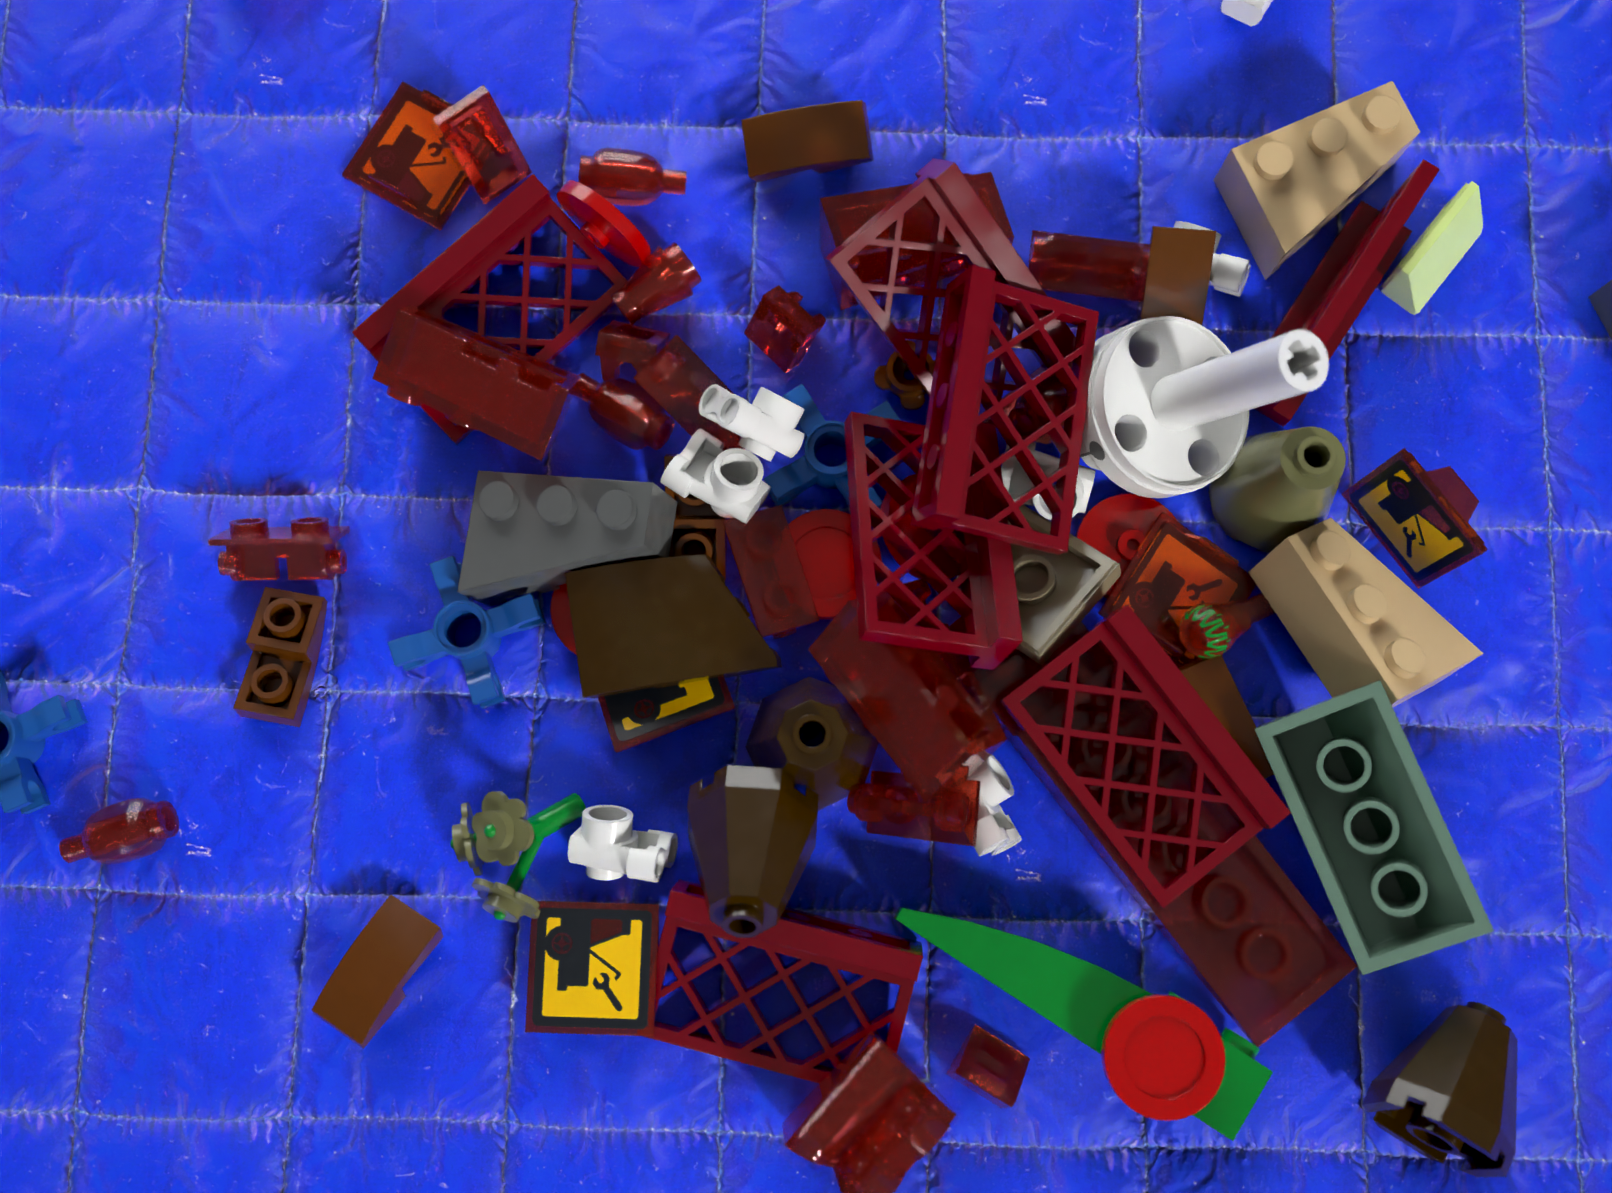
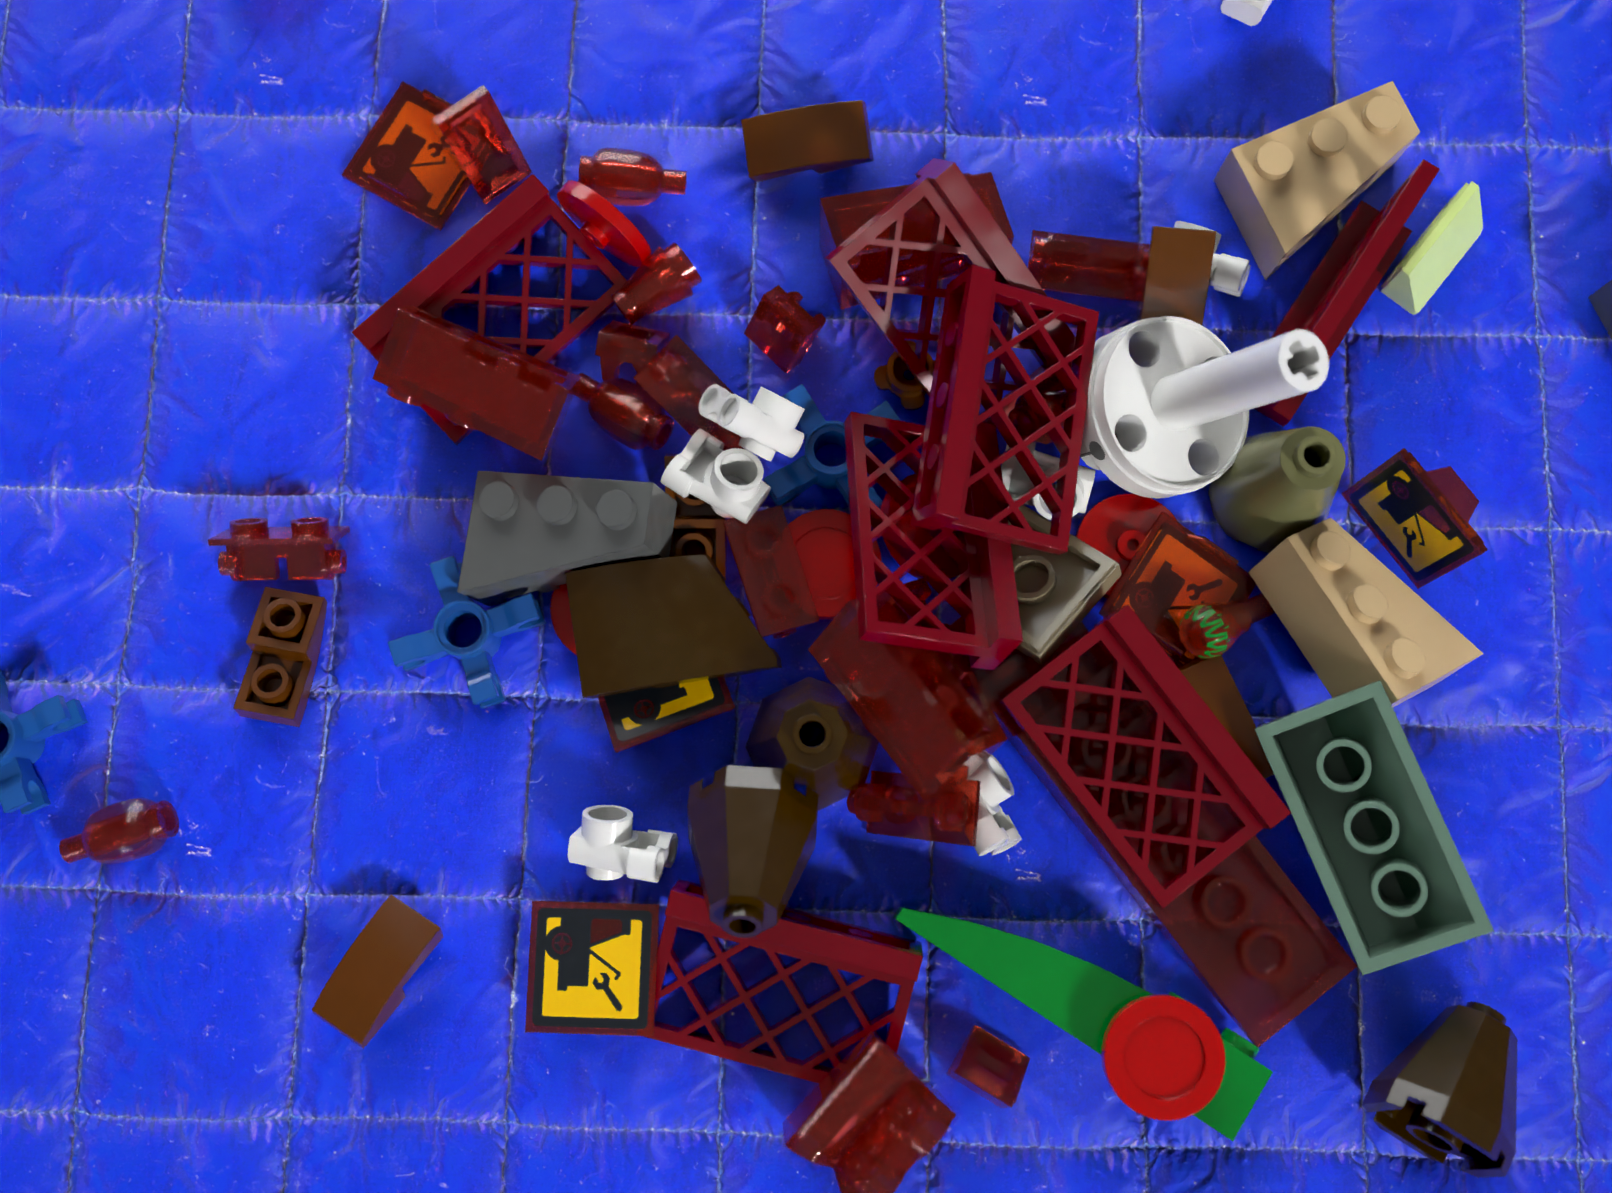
olive plant [450,791,586,923] -> none

